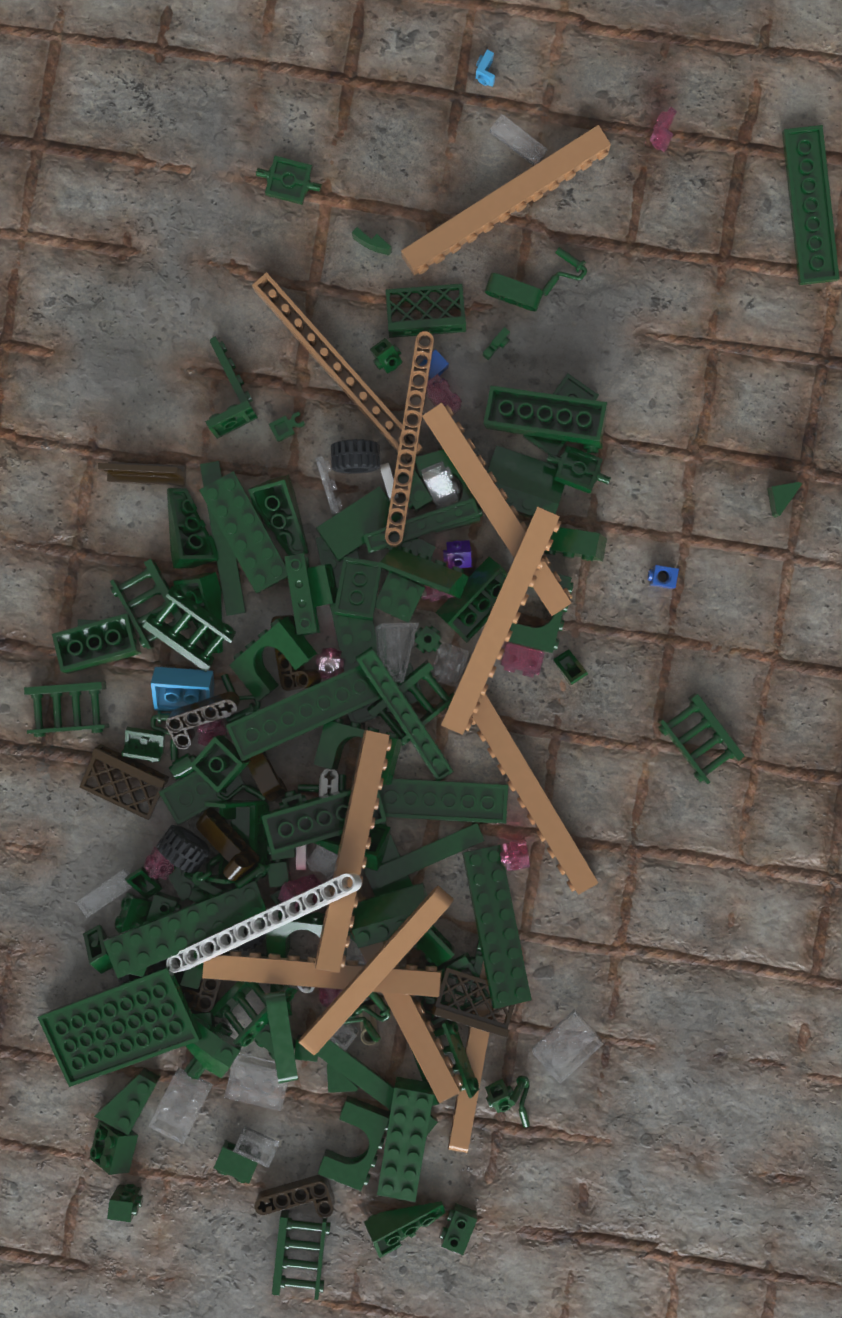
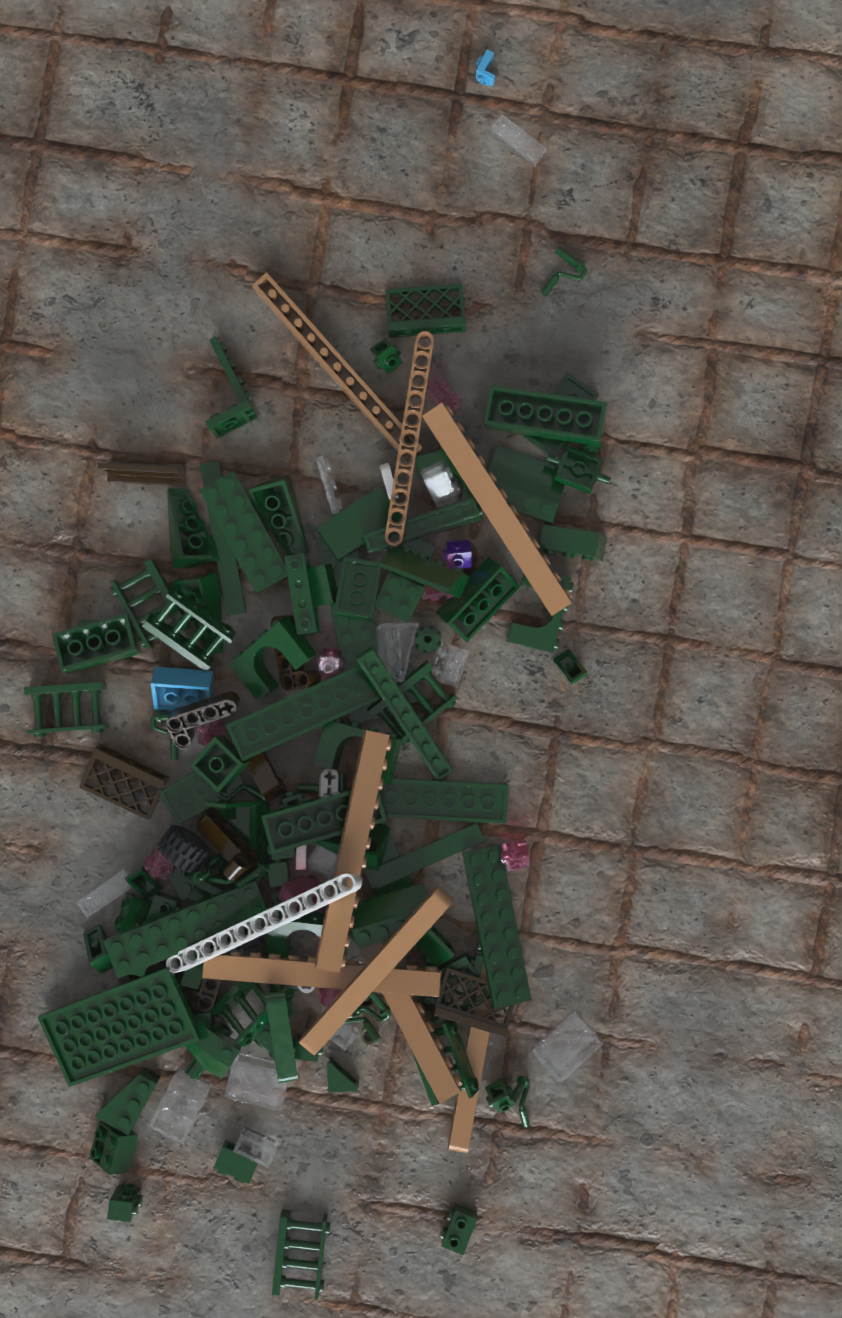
dark green bracket [122,726,165,762] -> none
dark green brick [169,753,197,780] -> none
dark green piece [221,674,261,724] -> none
dark brown beam [254,1175,335,1218] -> none
dark green plate [256,156,322,205] -> none
dark green plate [269,412,305,443] -> none
dark green tile [316,1038,438,1135] -> none
dark green arch [318,1095,390,1191] -> none
black tyre [331,439,380,473] -> none
dark green slope [352,227,392,255] -> none
dark green wedge [364,1201,446,1258] -> none
dark green brick [377,1076,434,1202] -> none
dark green brick [398,469,433,512] -> none
medium nougat brick [401,125,611,275] -> none
blue brick [419,349,449,383] -> none
medium nougat brick [441,507,562,735] -> none
medium nougat brick [470,693,598,895] -> none
dark green plate [482,327,510,360] -> none
dark green beam [484,273,543,312] -> none
clear pink brick [500,643,545,678] -> none
blue brick [647,565,679,589] -> none
clear pink bracket [650,107,677,152] -> none
dark green fence [657,693,745,784] -> none
dark green slope [767,482,802,518] -> none
dark green plate [782,125,840,285] -> none

